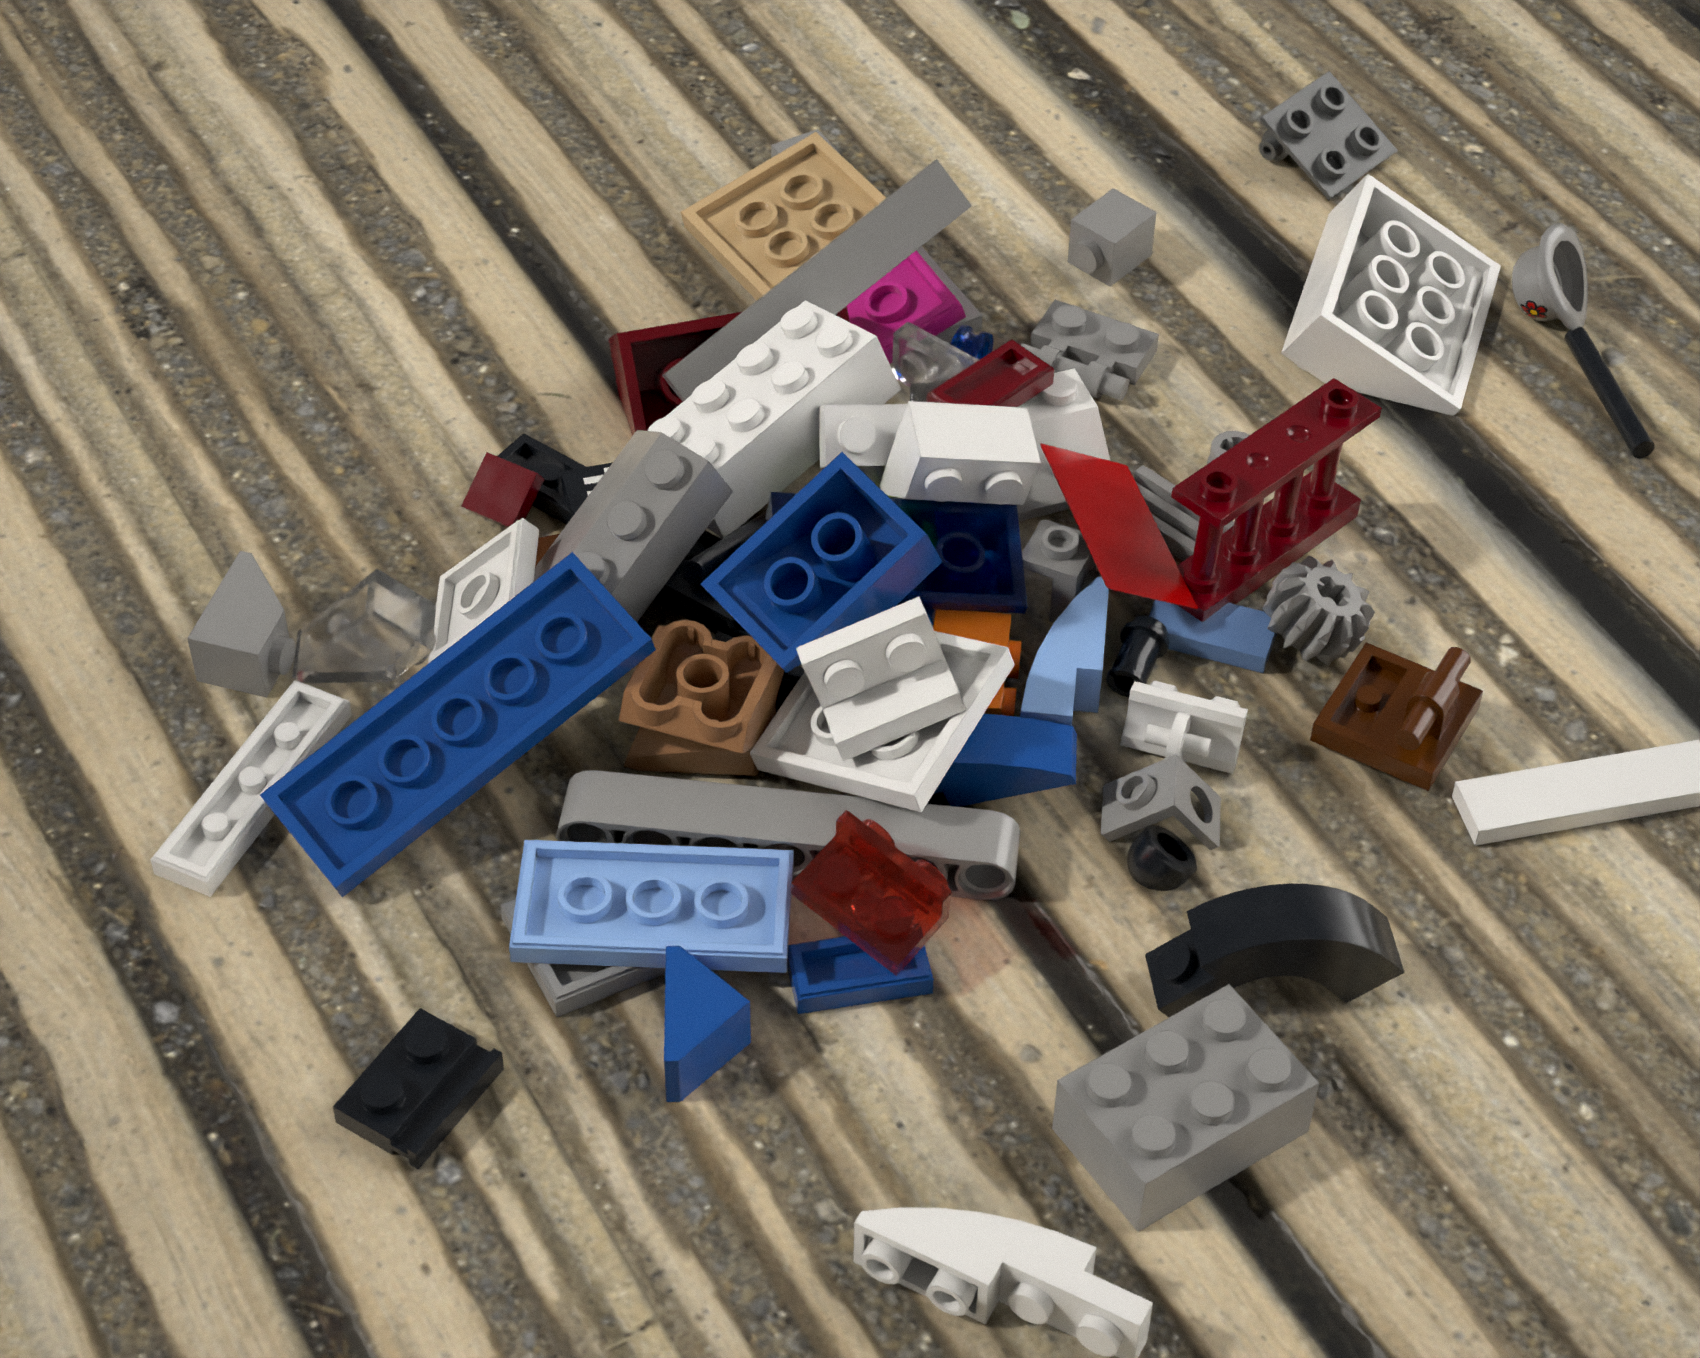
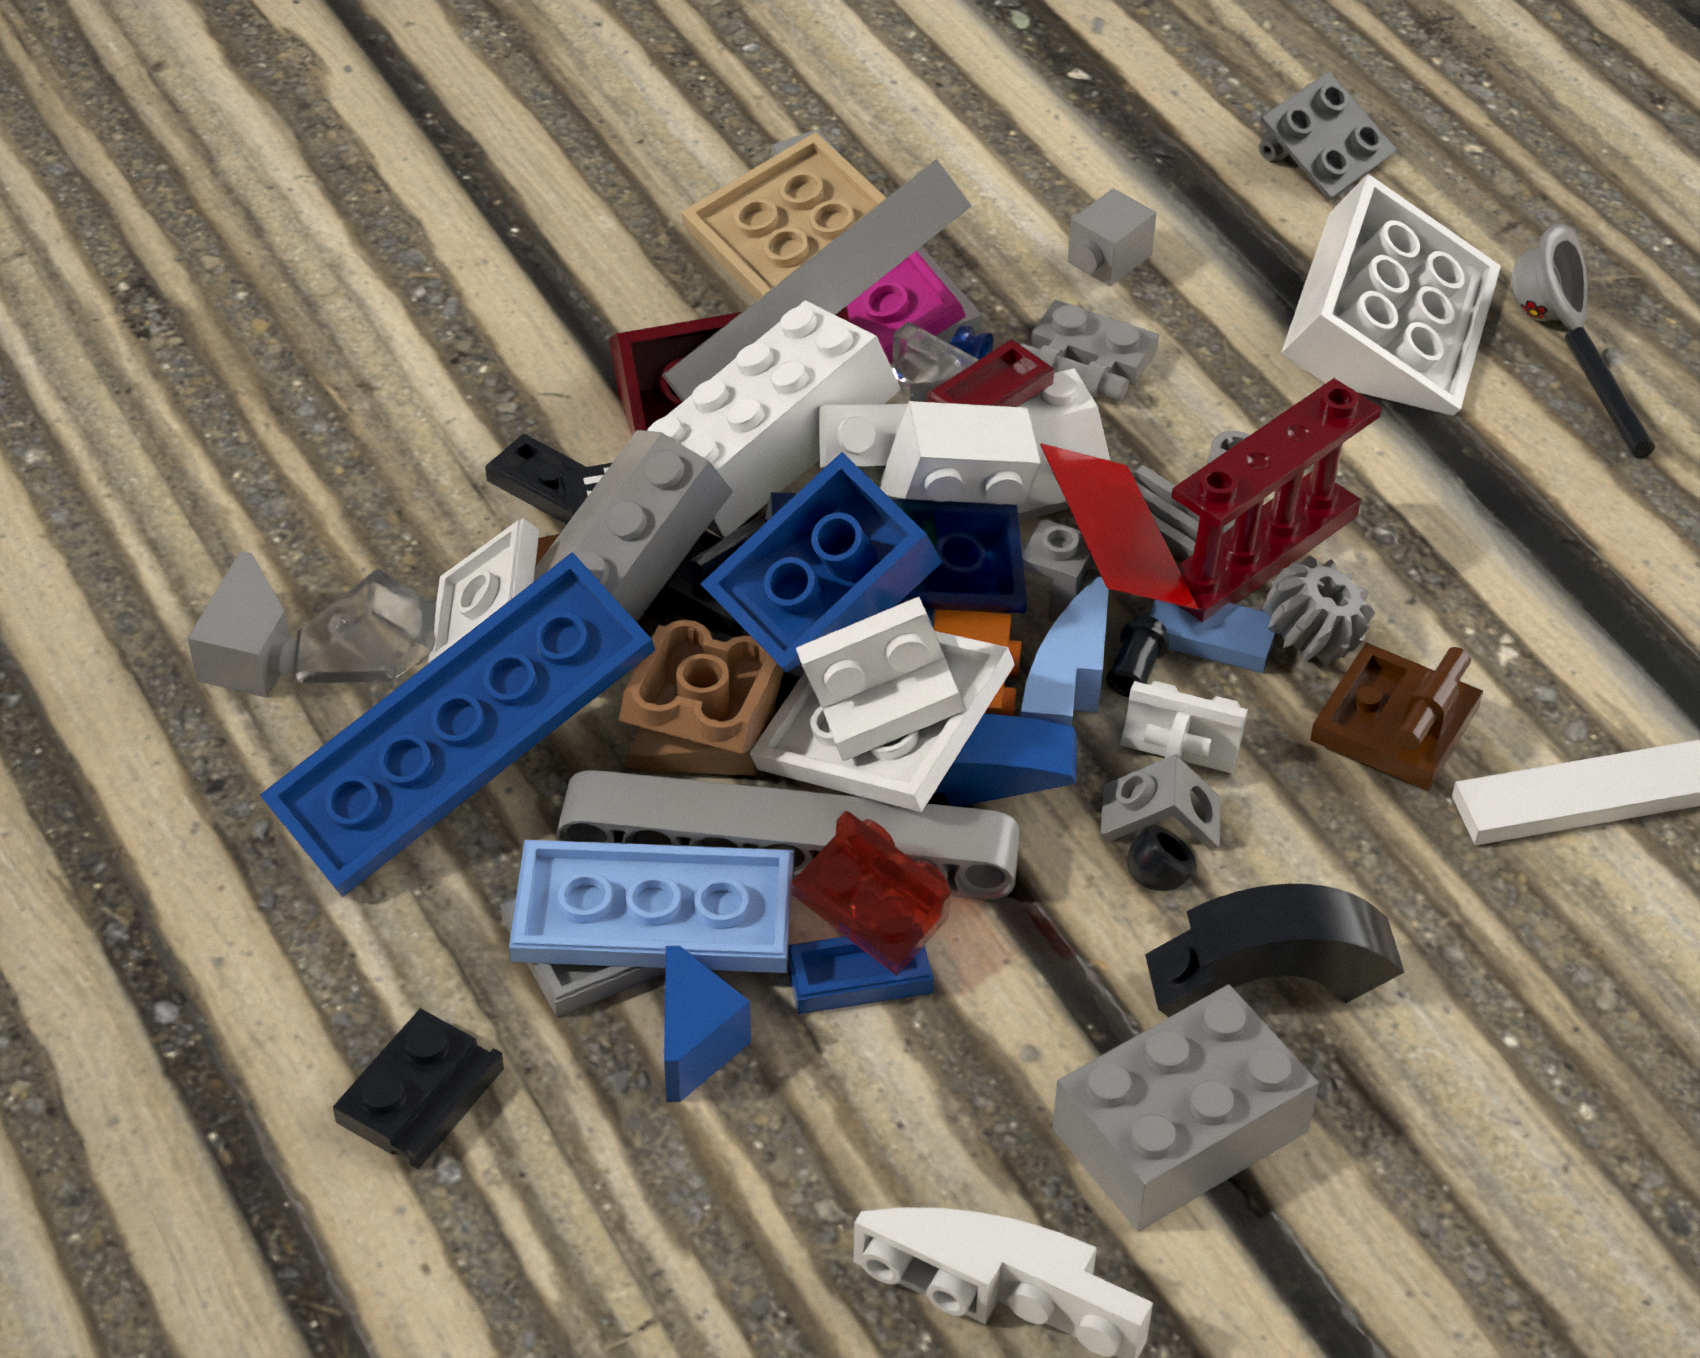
white tile [150,680,352,897] -> none
dark red tile [461,452,544,528] -> none

